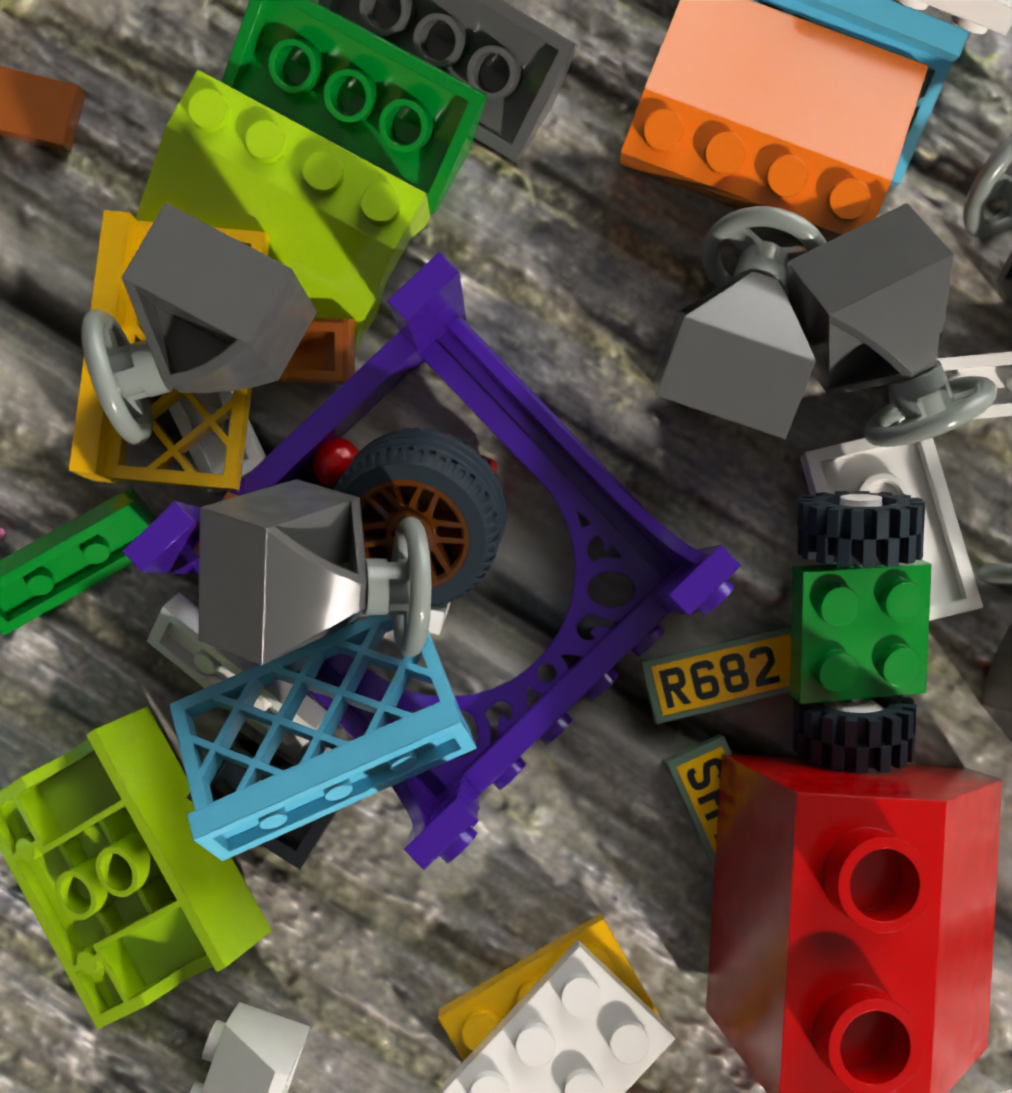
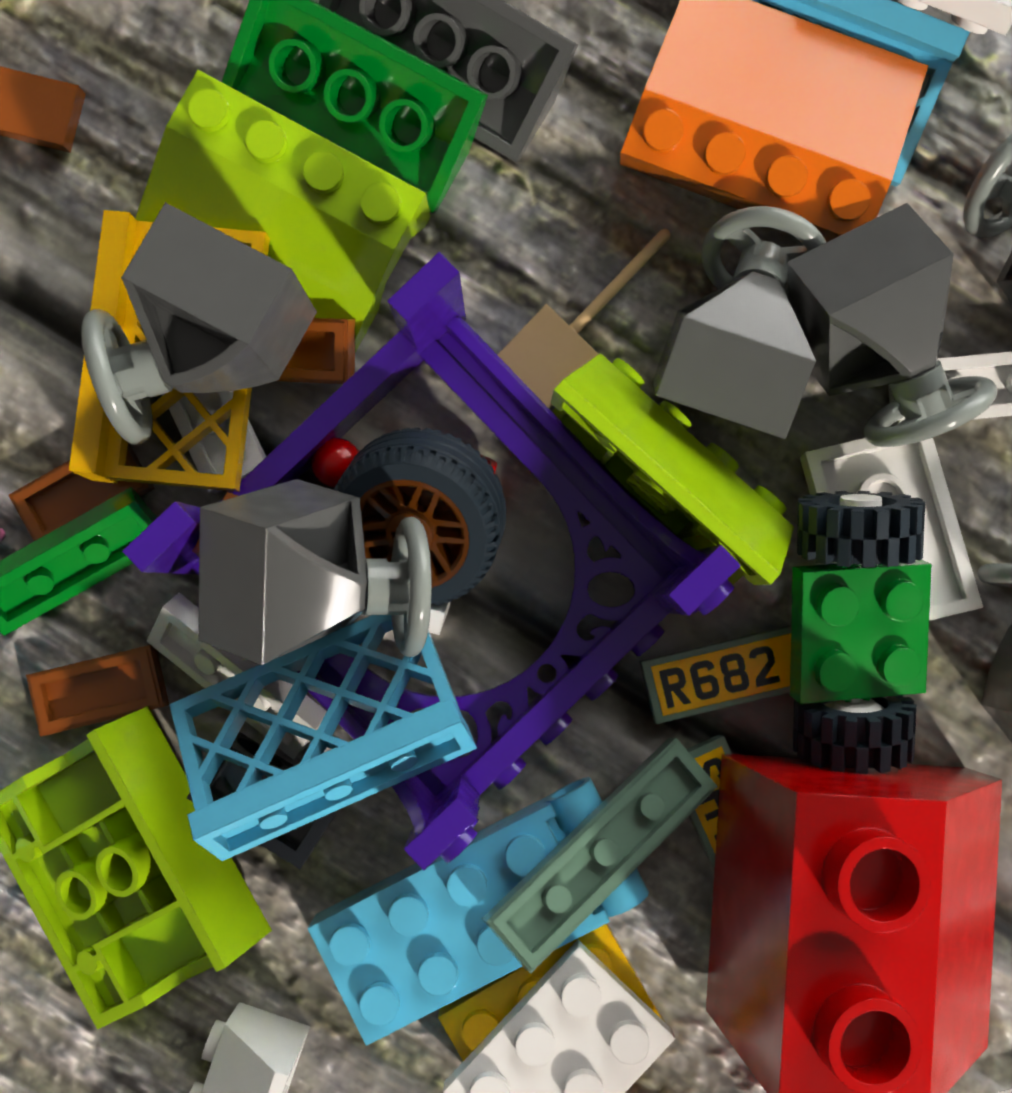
none -> dark orange tile [8,443,155,541]
none -> dark orange tile [26,645,169,737]
none -> medium azure hinge [307,777,649,1046]
none -> sand green tile [482,738,718,973]
none -> tan piece [498,229,671,408]
none -> lime piece [551,353,795,585]

